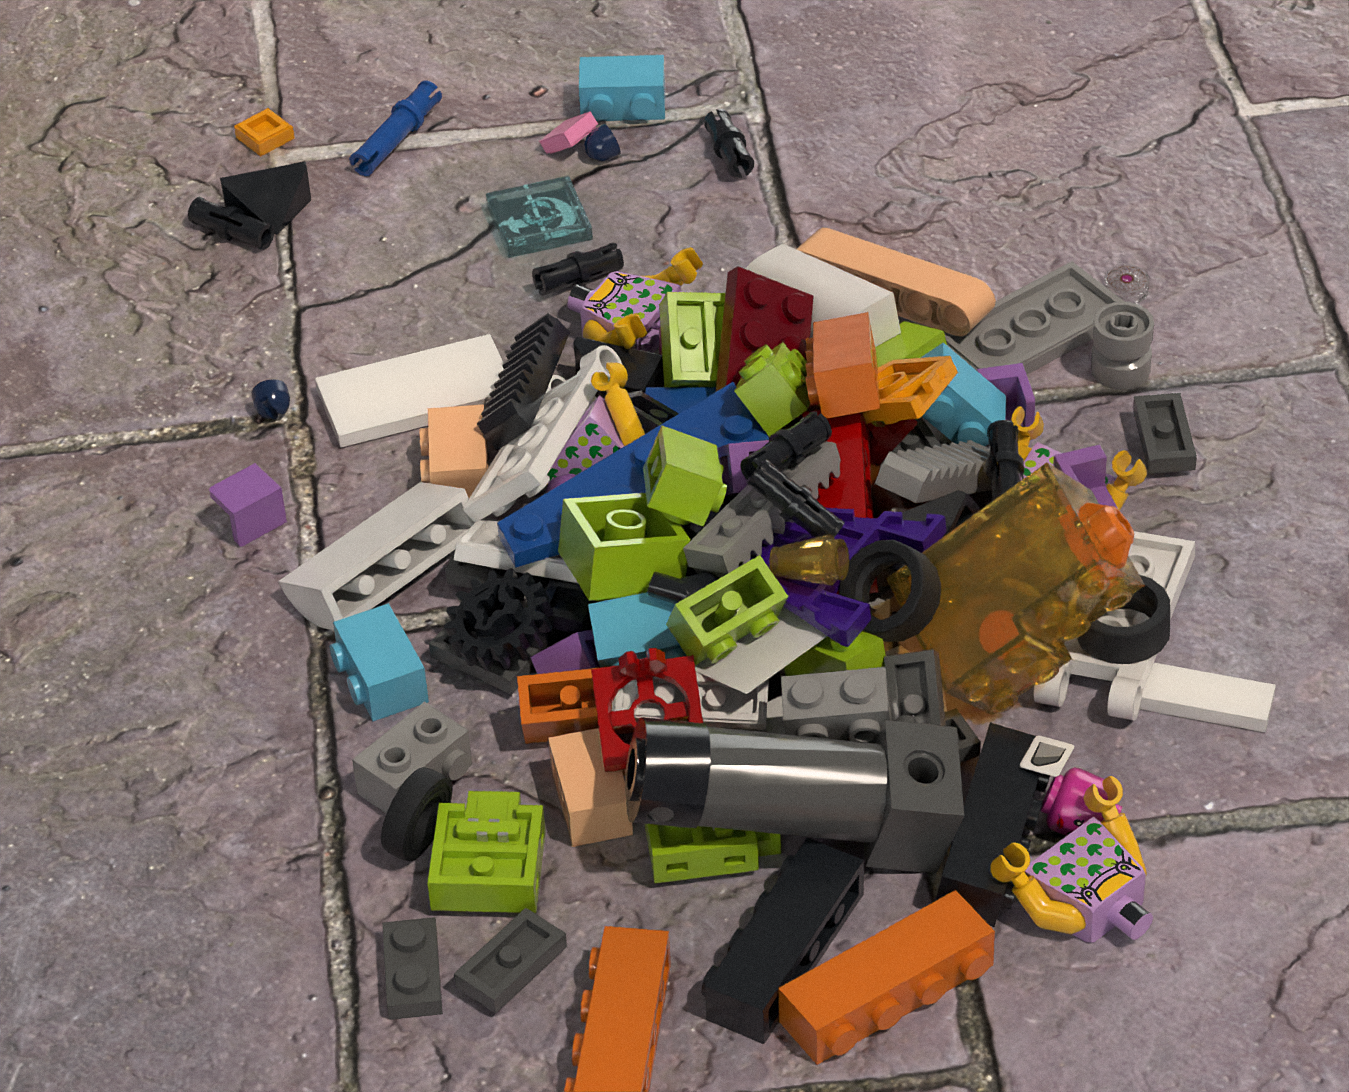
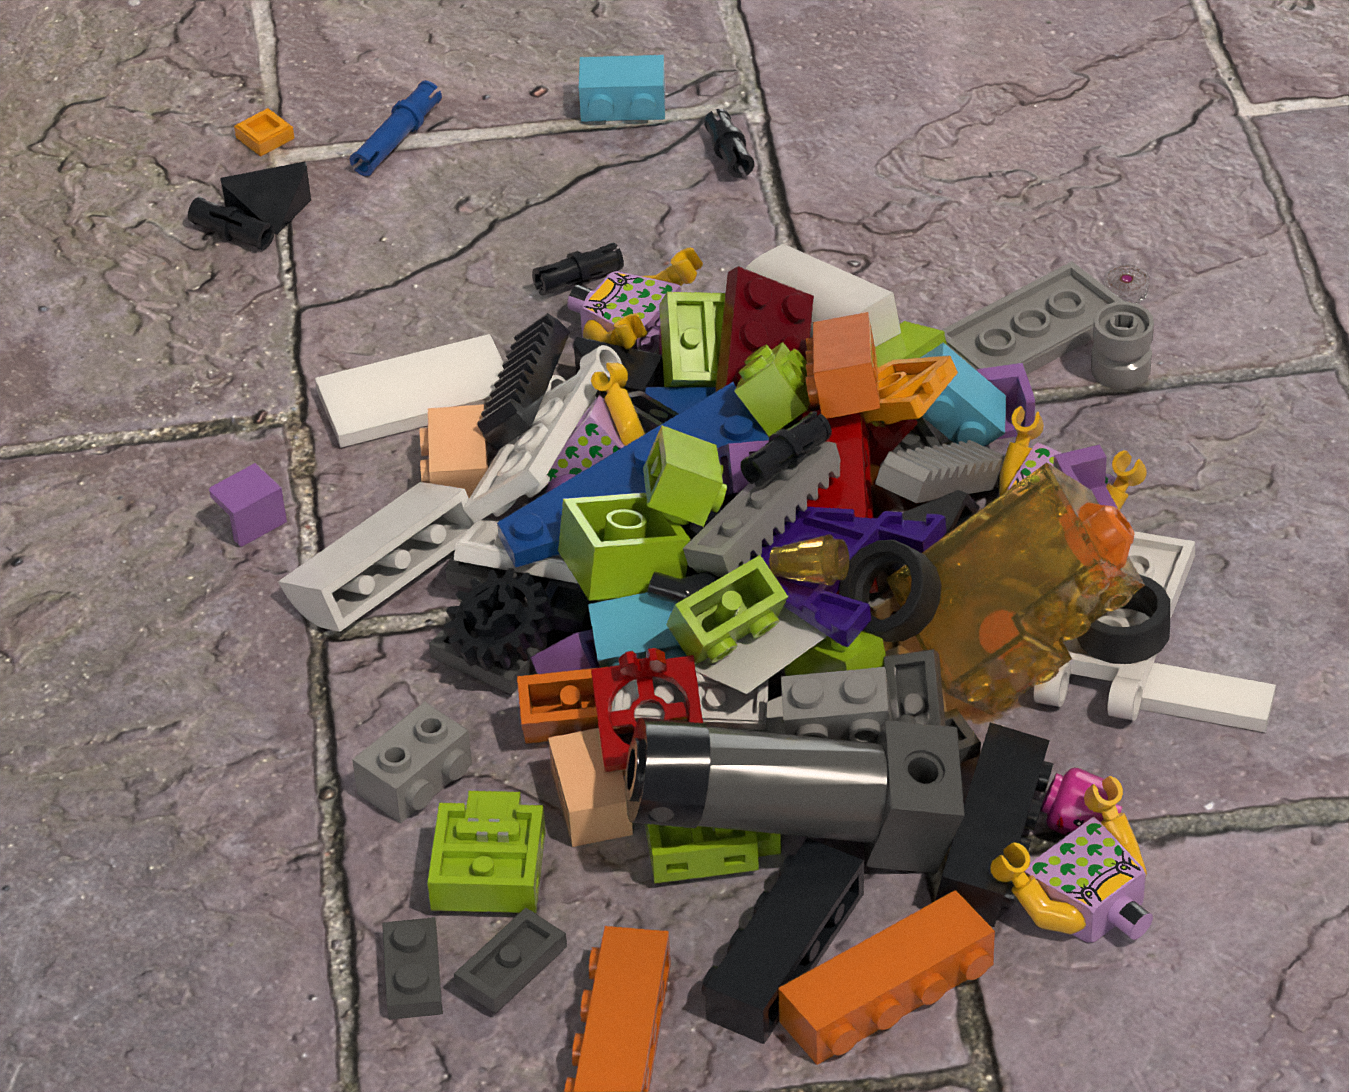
dark blue hinge [251,379,290,420] -> none
medium azure brick [329,603,429,721] -> none
black tyre [381,767,453,861] -> none
clear light blue tile [485,176,593,258] -> none
bright pink tile [539,111,598,154] -> none
dark blue hinge [584,124,621,162] -> none
black pin [746,458,845,547] -> none
light nougat beam [796,228,996,336] -> none
black pin [986,420,1024,515] -> none
white sticker [1020,735,1074,777] -> none
dark grey plate [1133,393,1197,474] -> none

